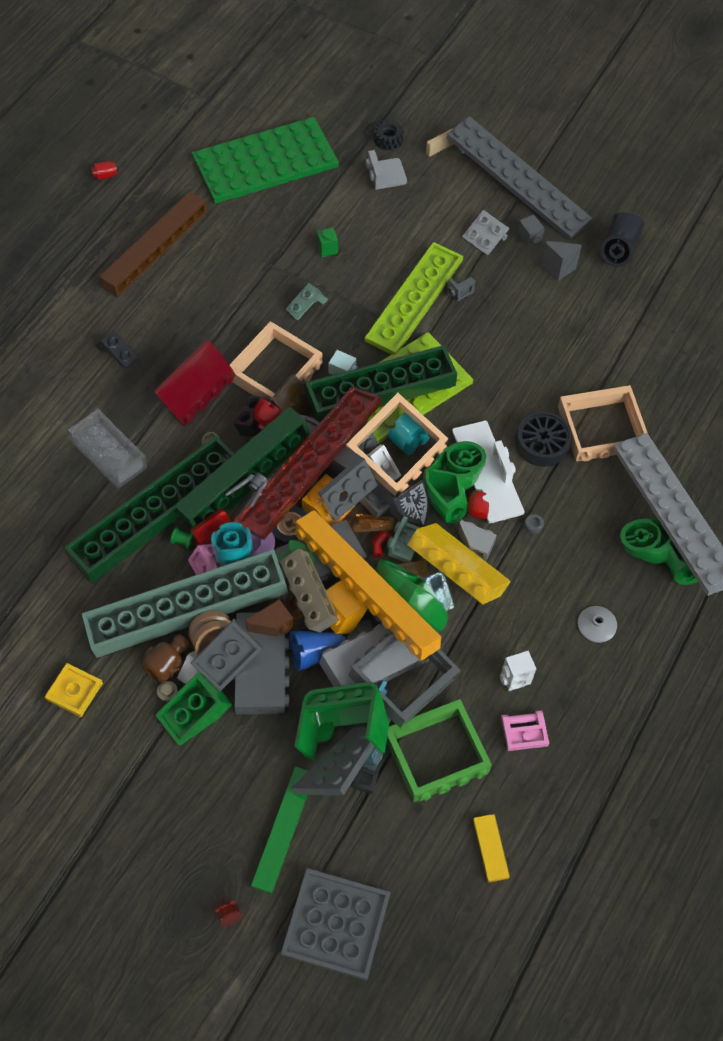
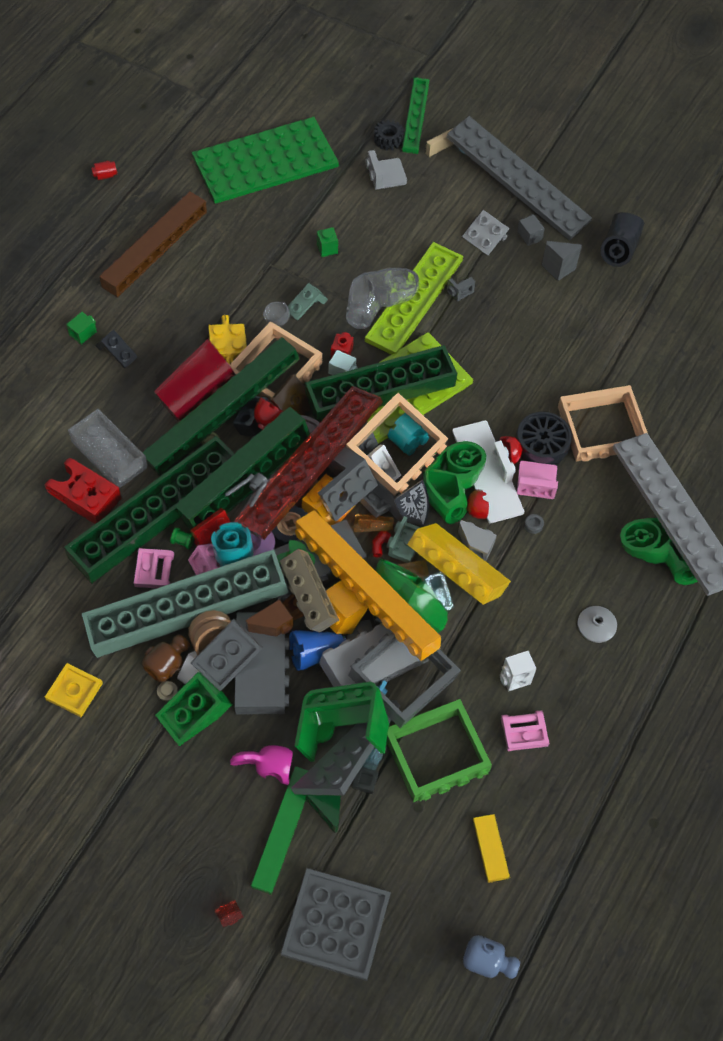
none -> red brick [44,458,122,524]
none -> green brick [66,312,97,345]
none -> bright pink plate [134,548,174,588]
none -> dark green brick [141,337,299,476]
none -> yellow plate [208,315,247,365]
none -> dark pink piece [230,745,293,785]
none -> clear hair [263,302,290,327]
none -> dark green slope [307,795,341,833]
none -> red brick [331,332,354,359]
none -> clear piece [346,268,419,329]
none -> green tile [402,77,430,154]
none -> sand blue piece [463,935,520,978]
none -> red hair [499,436,522,464]
none -> bright pink bracket [517,461,558,499]

